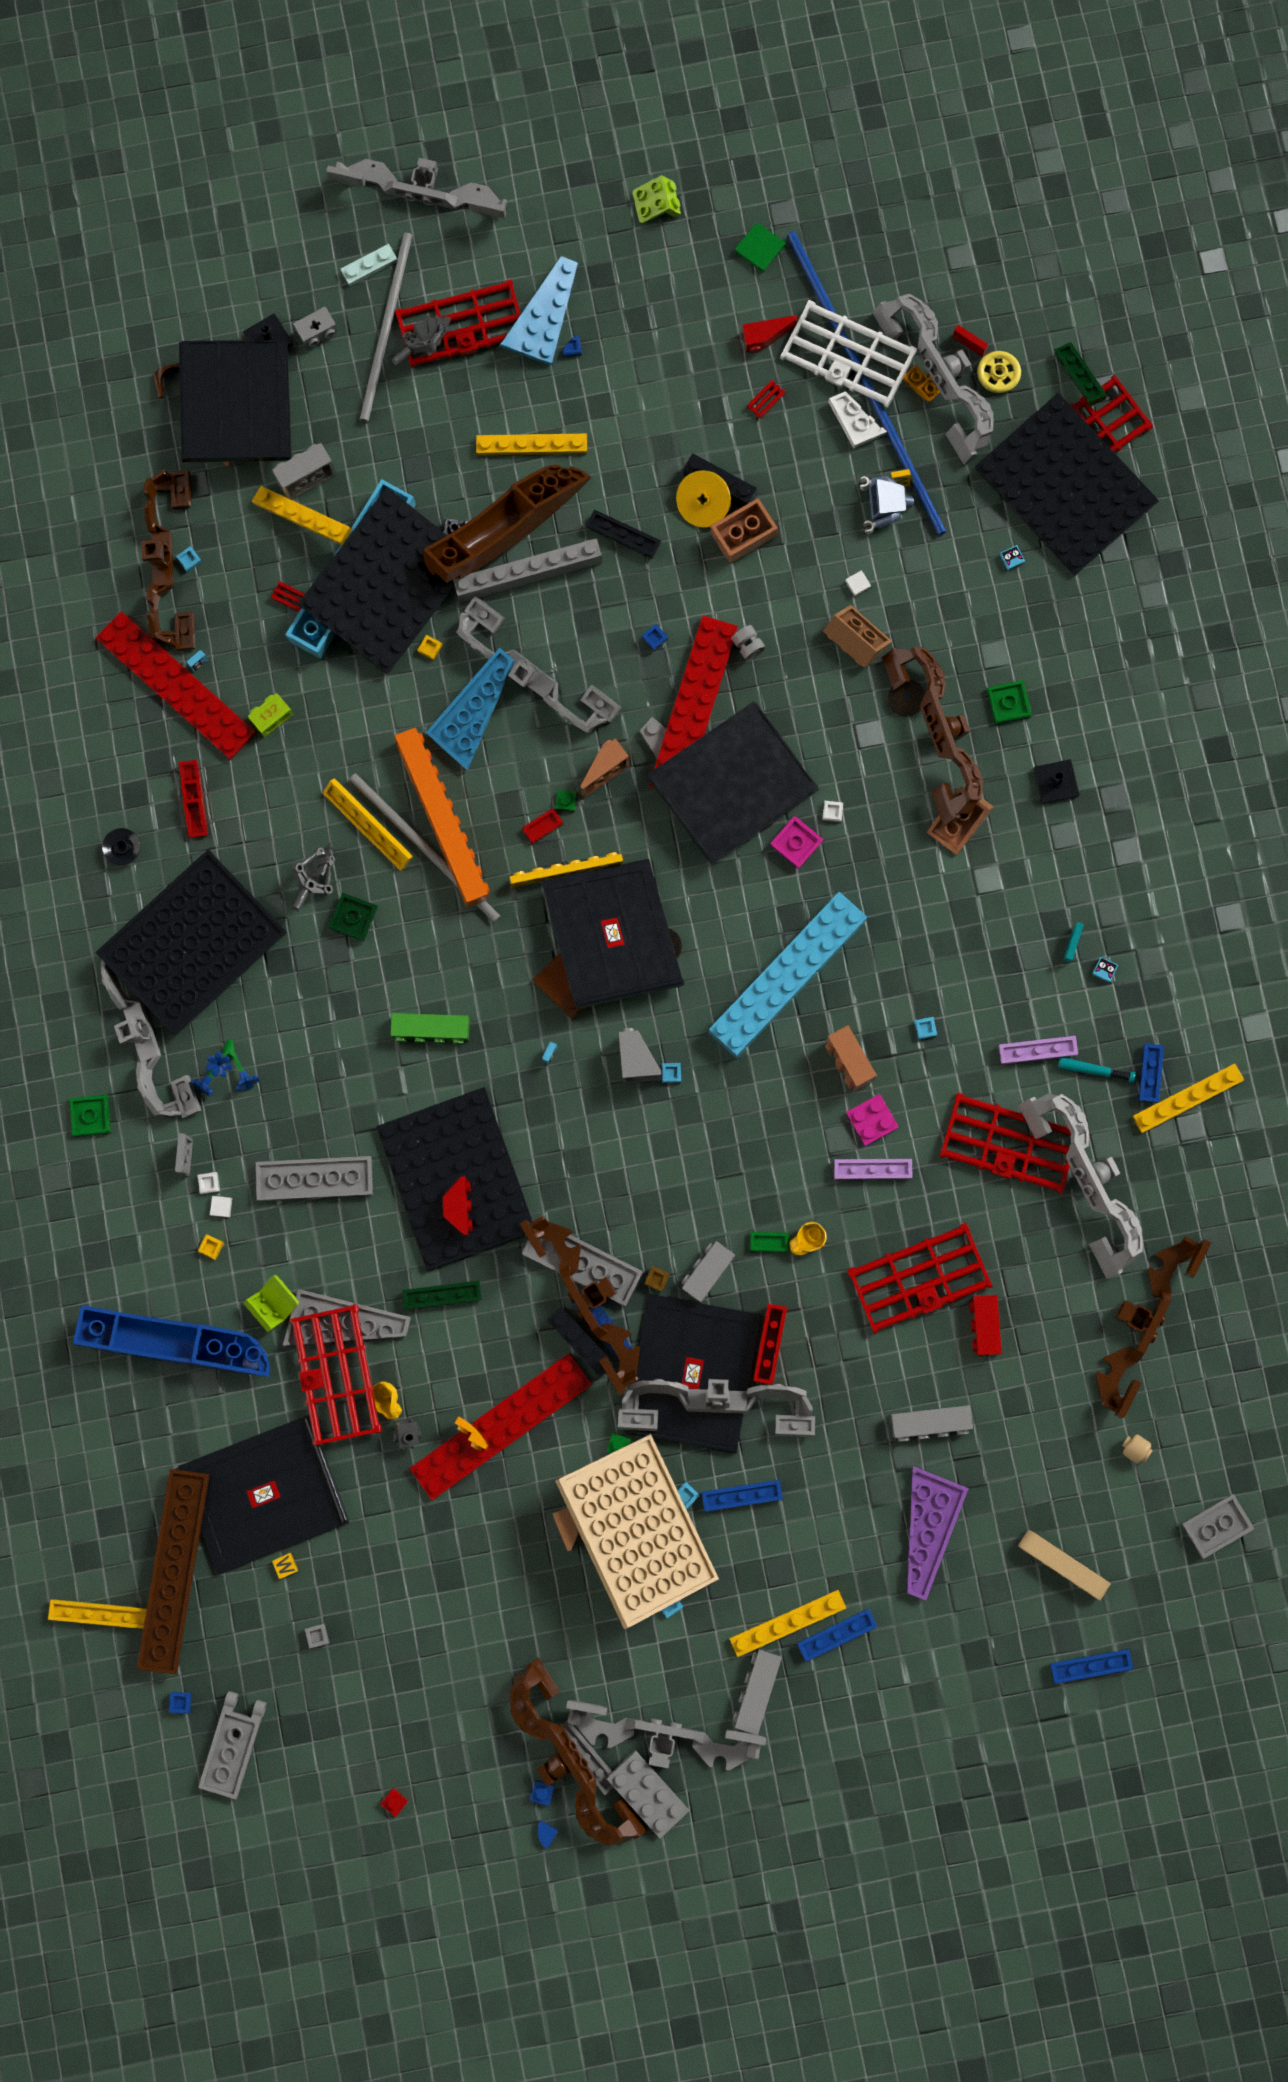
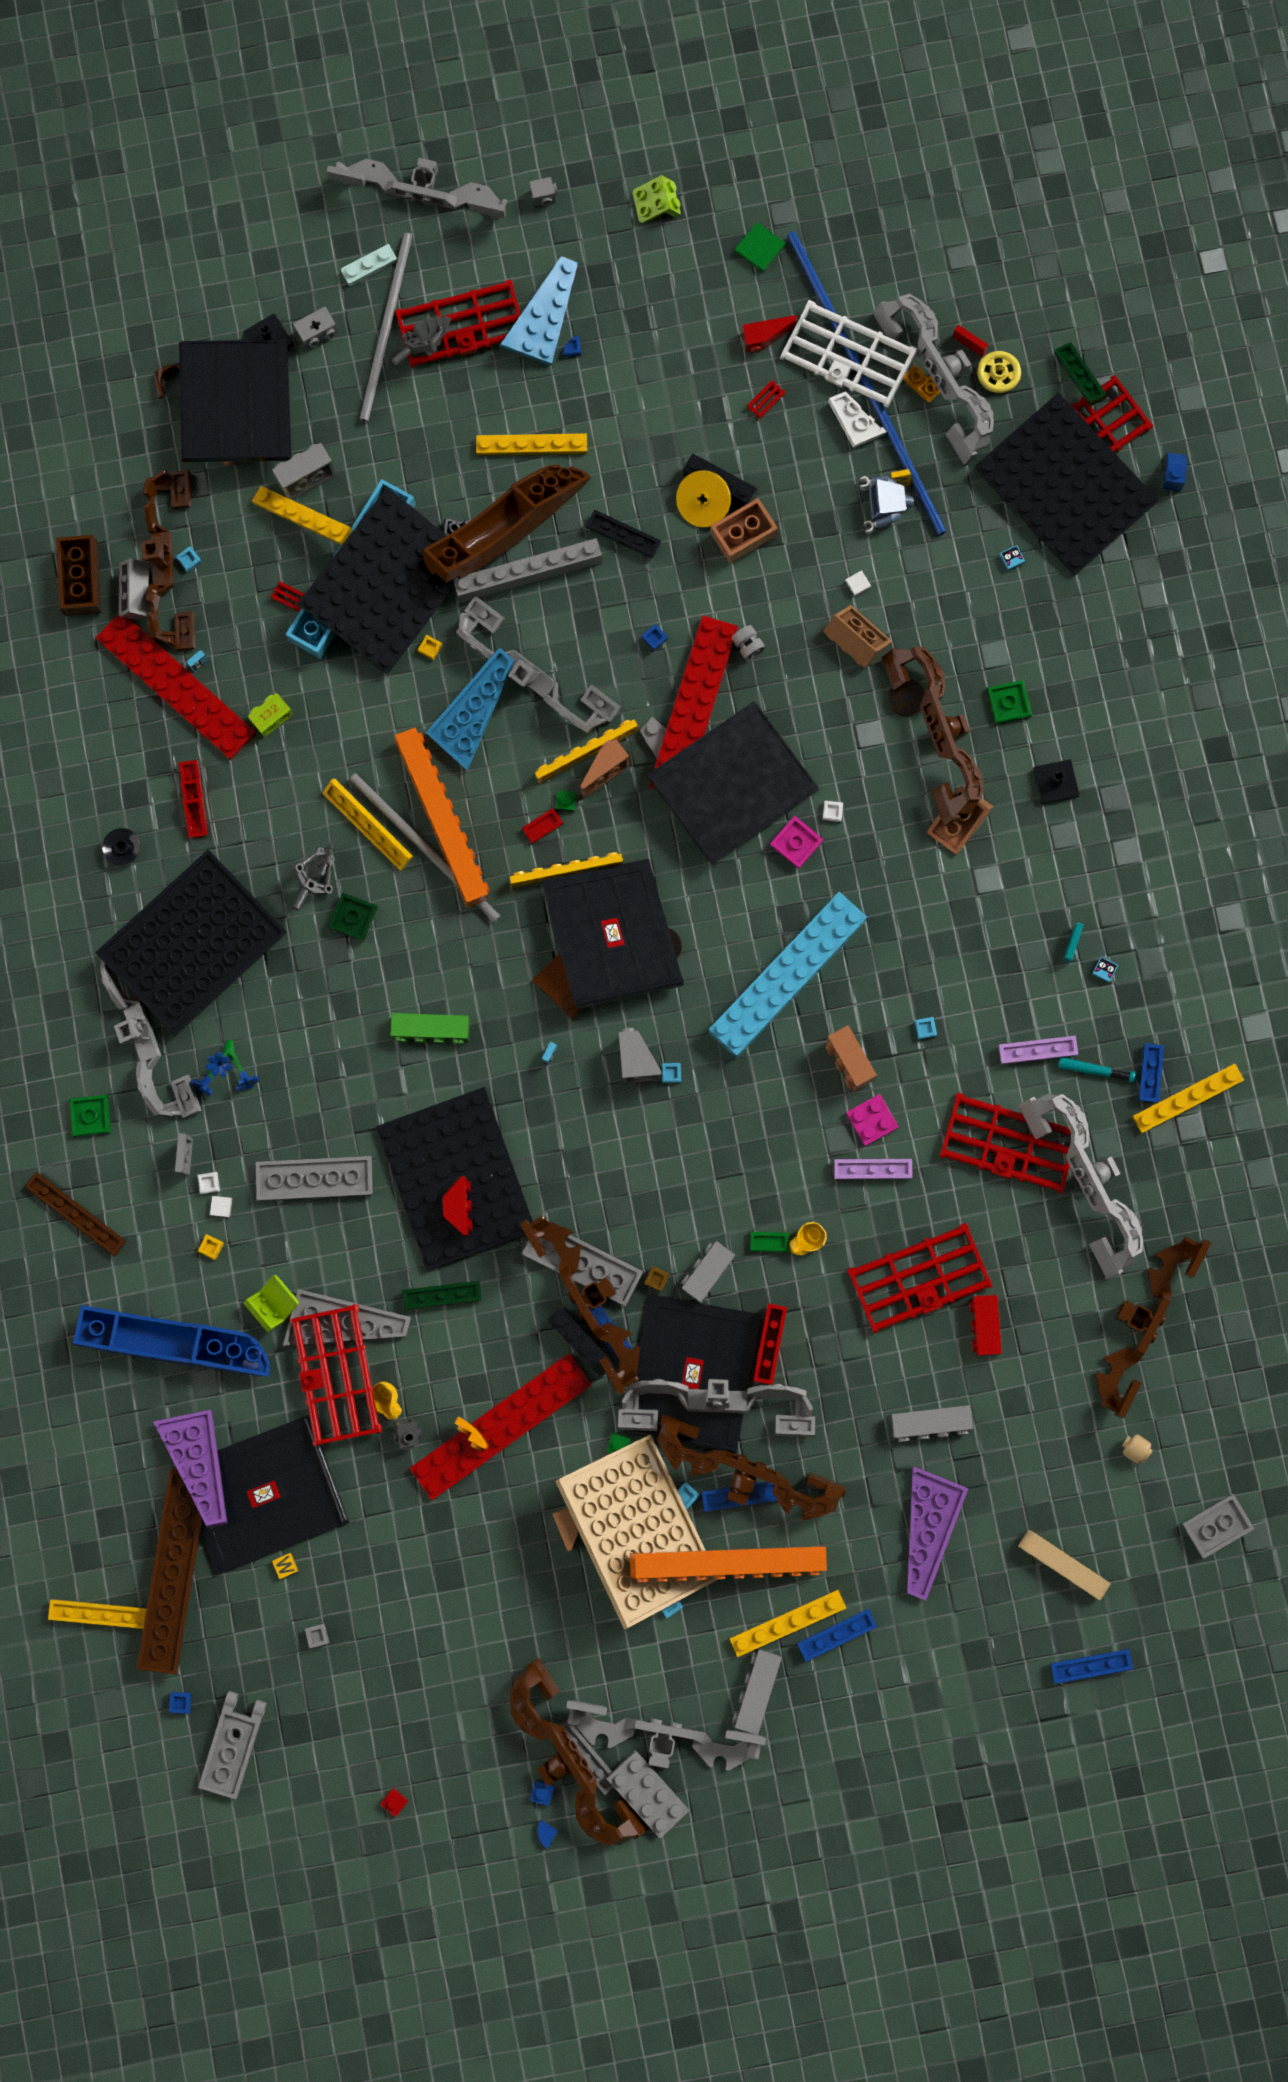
none -> reddish brown tile [24,1172,127,1257]
none -> reddish brown brick [56,535,102,616]
none -> light grey brick [119,558,150,621]
none -> medium lavender wing [153,1409,227,1528]
none -> light grey brick [530,177,558,207]
none -> yellow plate [535,719,638,784]
none -> orange brick [629,1546,827,1582]
none -> reddish brown piece [657,1414,846,1521]
none -> blue slope [1162,453,1187,491]

